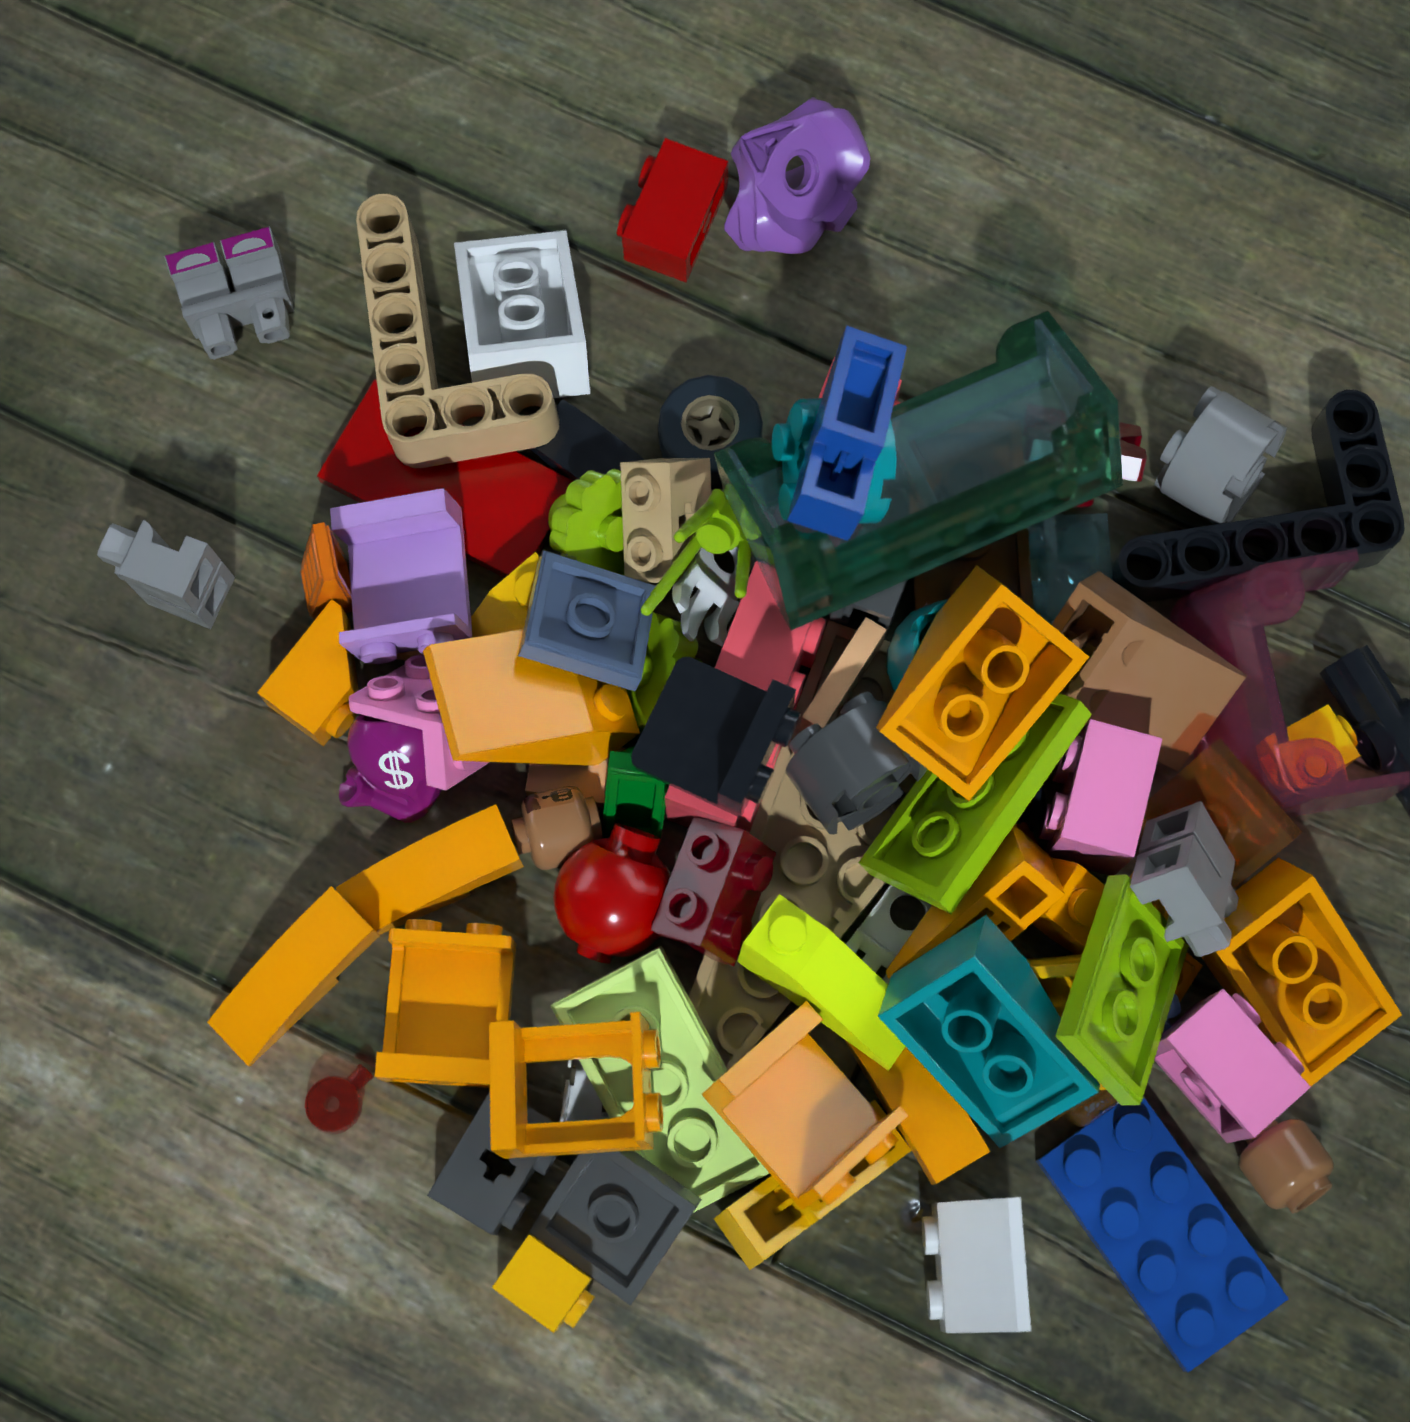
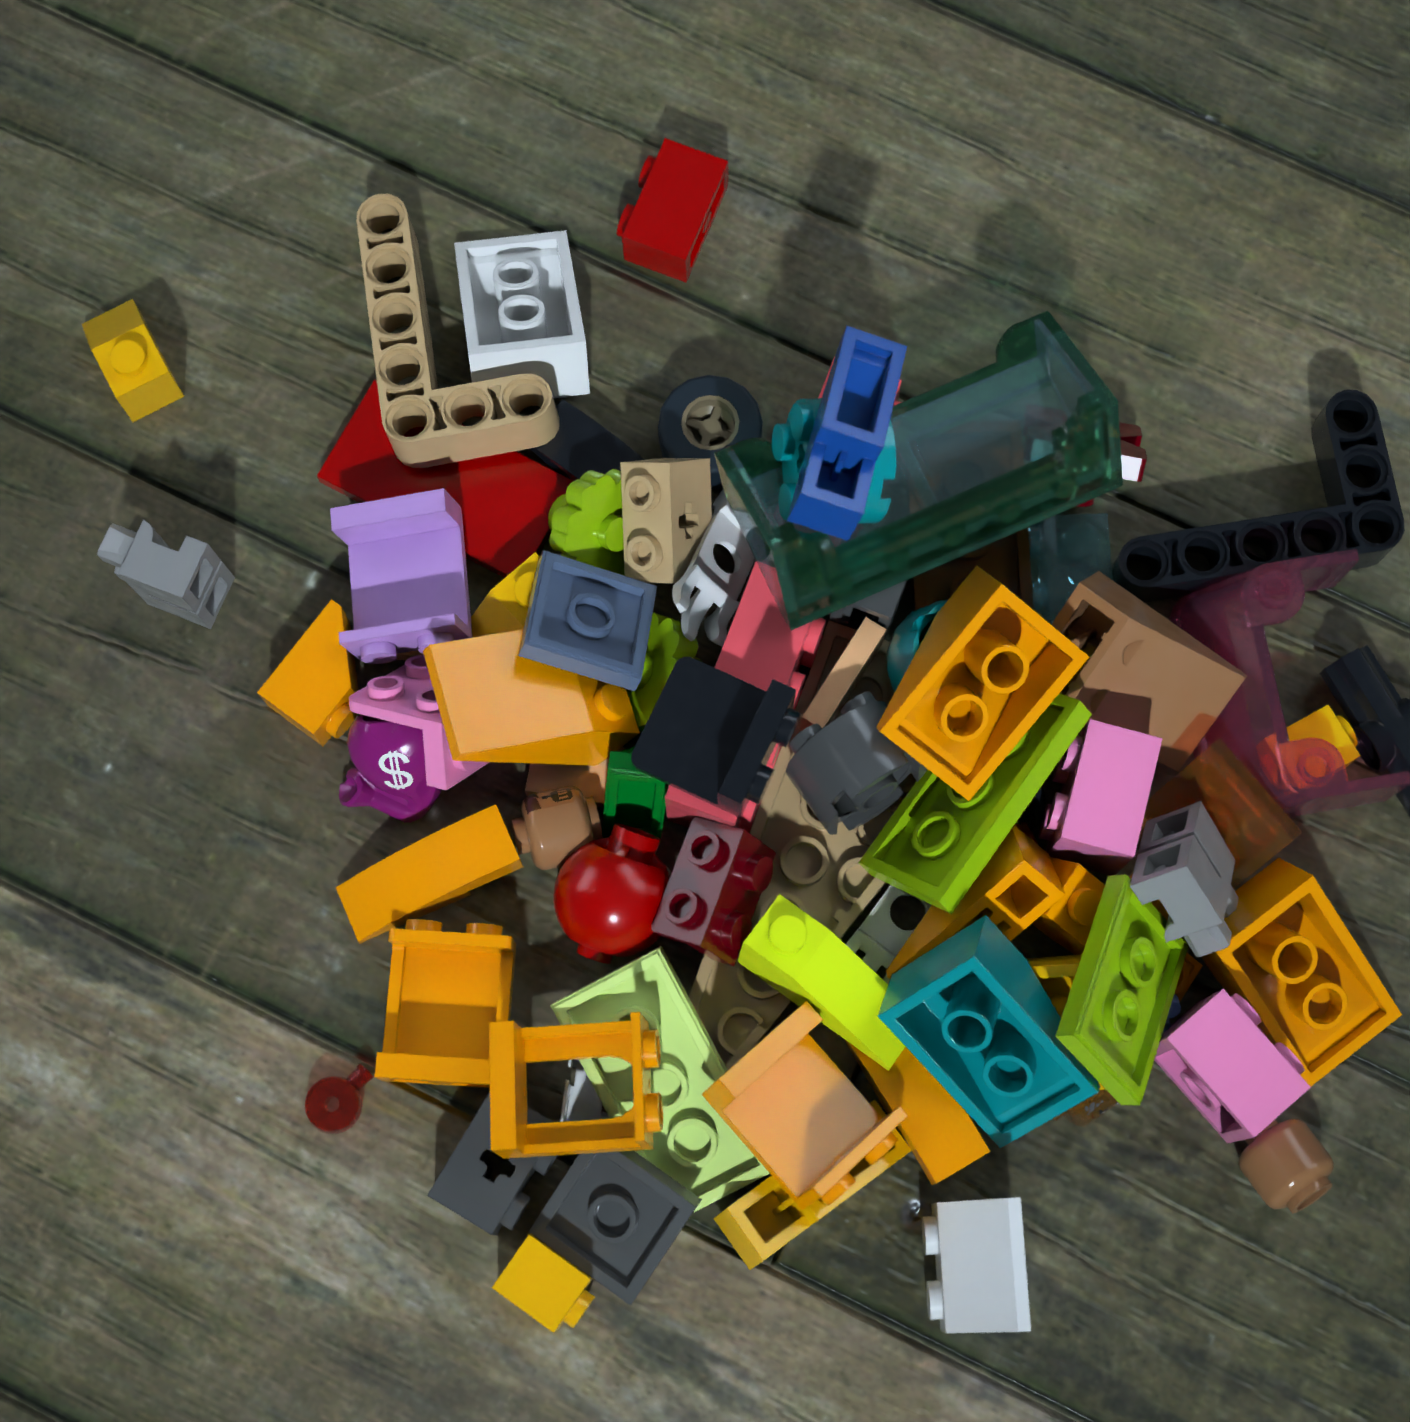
light grey hips [164,226,294,359] -> none
light orange slope [207,886,380,1067] -> none
orange slope [300,522,353,619] -> none
lime plant [640,489,758,616] -> none
medium lavender piece [724,97,870,254] -> none
blue plate [1036,1096,1289,1372] -> none
light grey brick [1155,386,1287,525] -> none
none -> yellow slope [82,299,184,422]

